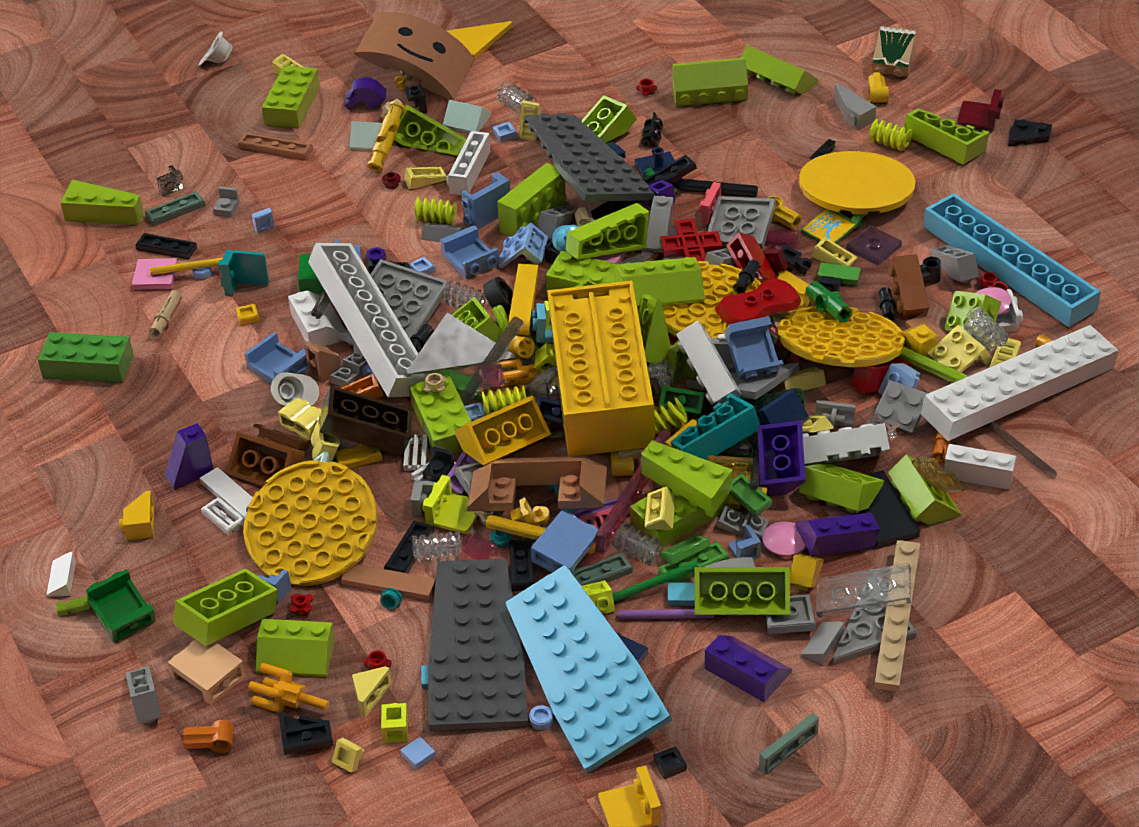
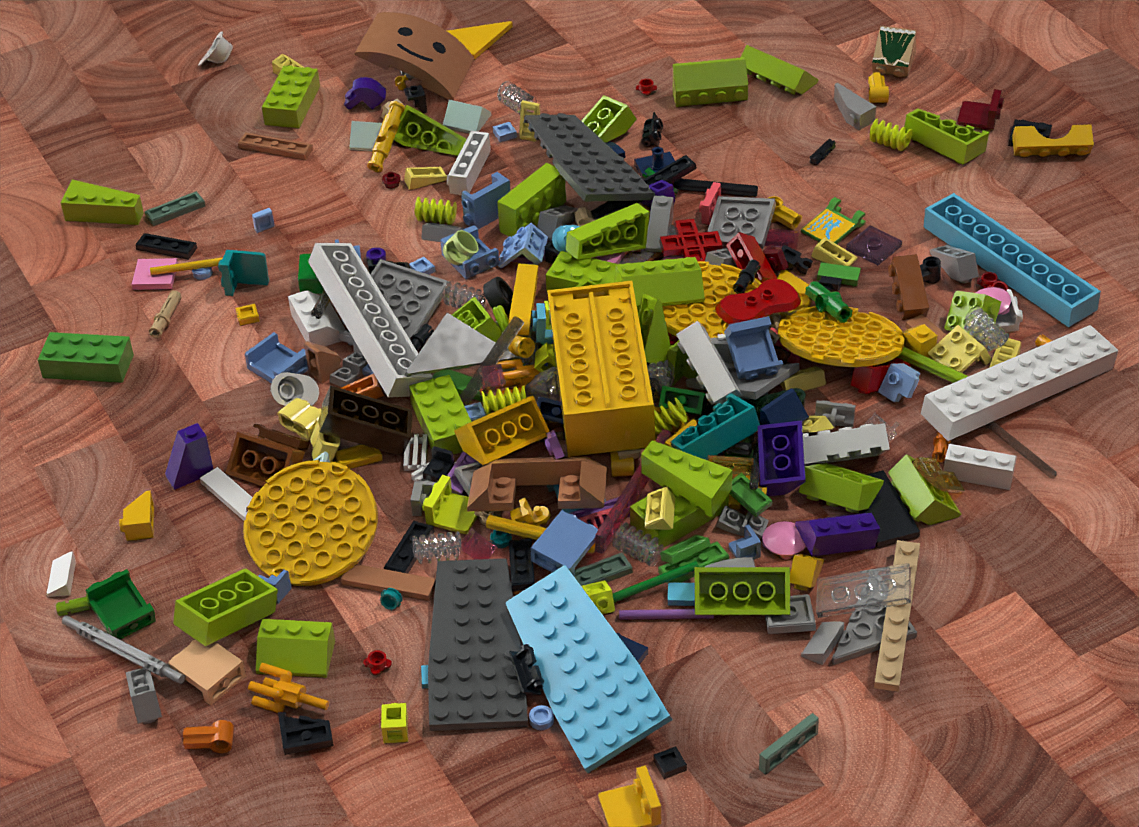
clear smoke bracket [156,165,183,197] -> none
white tile [201,497,245,536] -> none
light grey bracket [213,186,240,217] -> none
red plate [289,594,314,616] -> none
light yellow tile [332,738,364,773] -> none
light yellow slope [352,666,392,717] -> none
light blue tile [400,737,436,770] -> none
tan plate [424,373,446,393] -> none
dark purple slope [705,635,792,702] -> none
yellow tile [799,151,915,215] -> none
light grey plate [872,380,929,435] -> none
black pin [879,287,896,321] -> none
none -> light grey axle [62,616,185,684]
none -> yellowish green helmet [443,230,479,265]
none -> black hinge [509,644,544,695]
none -> medium lavender plate [544,430,564,460]
none -> yellow arch [1012,125,1094,157]

